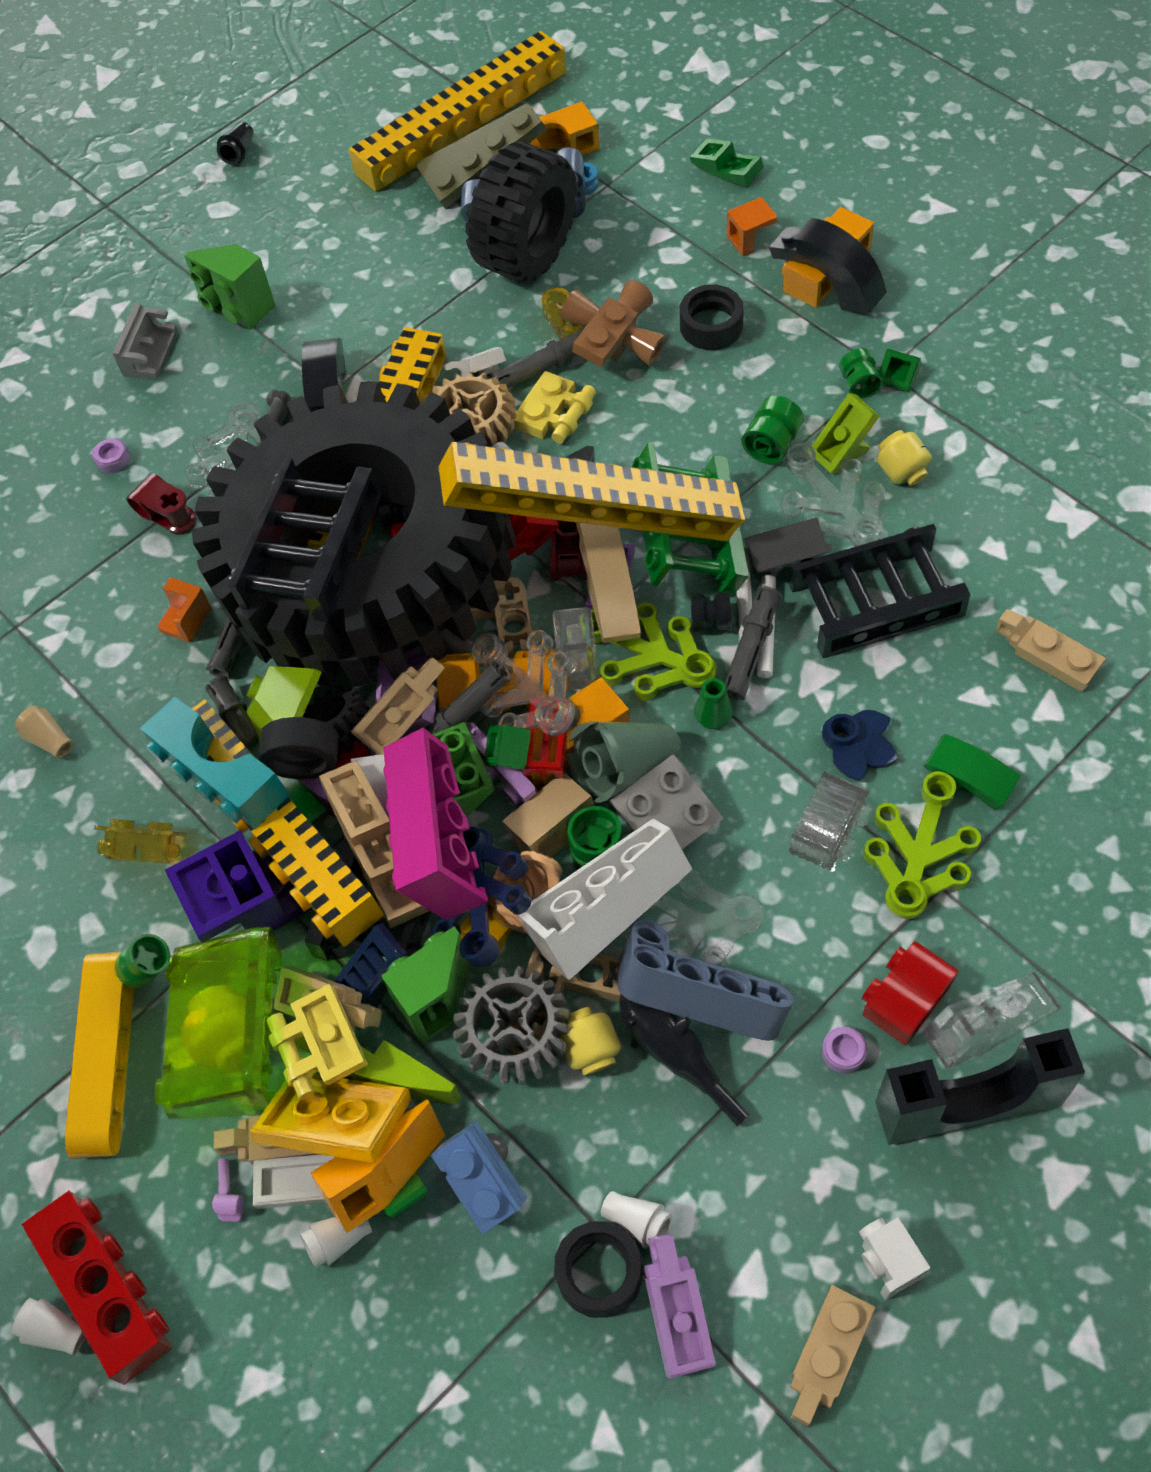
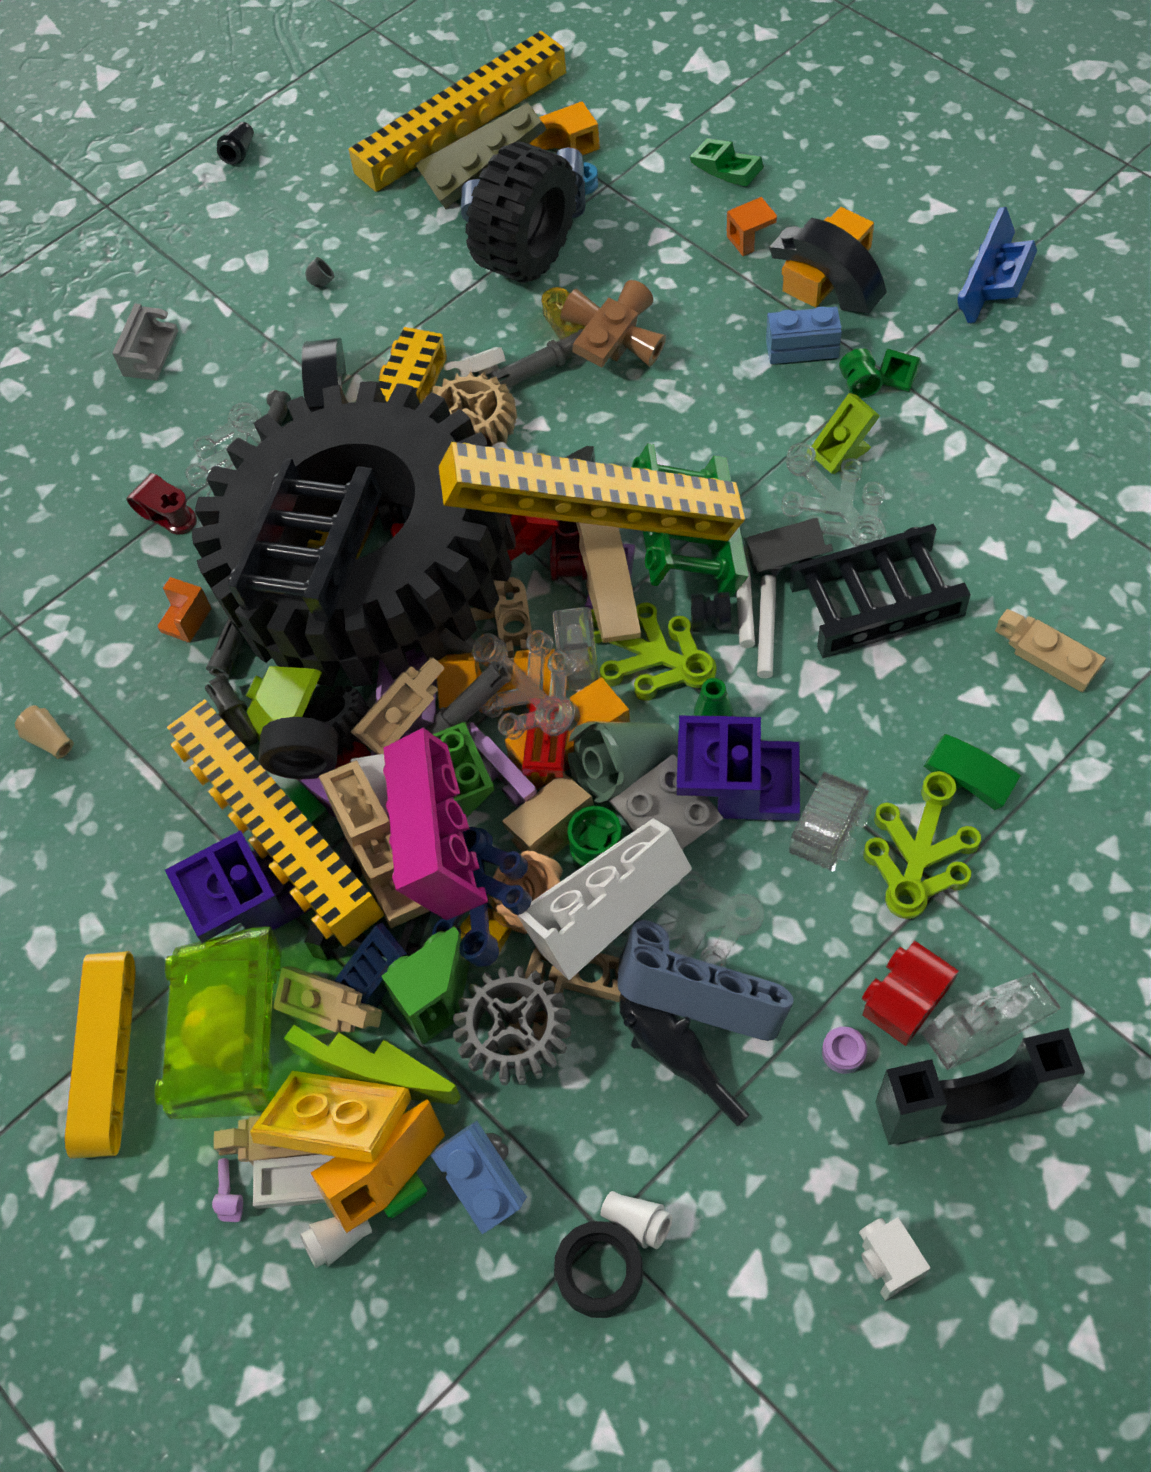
white cone [11,1298,85,1356] -> none
red brick [21,1190,172,1385] -> none
lavender tile [92,439,130,473] -> none
clear yellow hinge [94,819,186,864] -> none
green wheel [115,934,171,988] -> none
teal arch [140,696,289,829] -> none
bright green slope [184,244,276,330] -> none
light yellow plate [266,983,368,1100] -> none
green slope [484,725,531,769] -> none
light yellow plate [513,371,596,444] -> none
light yellow head [558,1007,621,1076] -> none
lavender hinge [645,1234,716,1379] -> none
black tyre [679,284,744,350] -> none
dark grey pin [725,586,782,700] -> none
green wheel [741,395,804,464] -> none
tan hinge [790,1285,876,1427] -> none
dark blue plate [822,710,898,781] -> none
light yellow head [877,430,932,486] -> none
none -> dark grey hinge [305,257,334,287]
none -> dark purple bracket [677,715,800,821]
none -> medium blue brick [766,306,842,364]
none -> blue bracket [958,207,1037,323]

